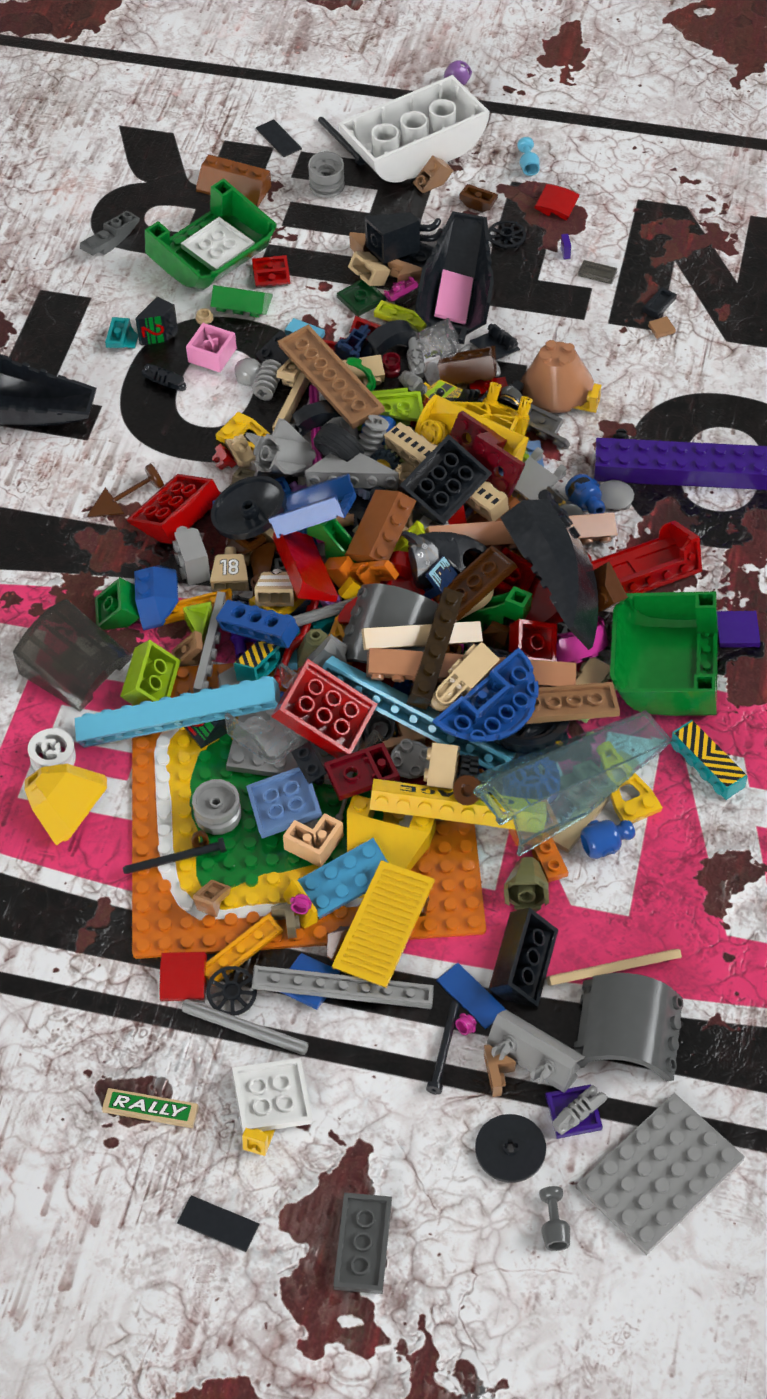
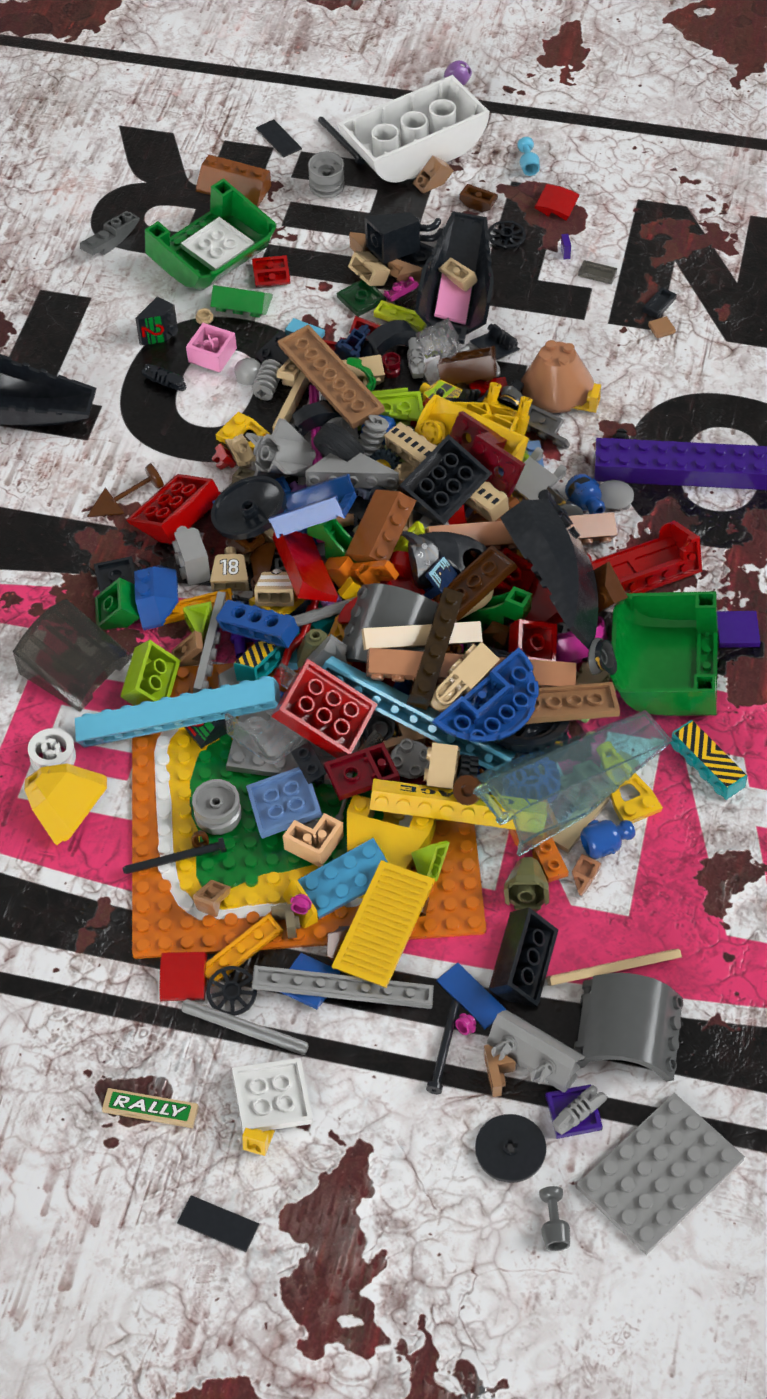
teal slope [105,317,138,348] -> none
dark grey plate [333,1193,392,1294] -> none
light grey hinge [398,370,427,395] -> none
none -> black tile [94,556,135,593]
none -> lime slope [411,841,450,881]
none -> tan slope [439,257,477,292]
none -> nougat slope [572,854,602,896]
none -> dark grey piece [588,638,617,675]

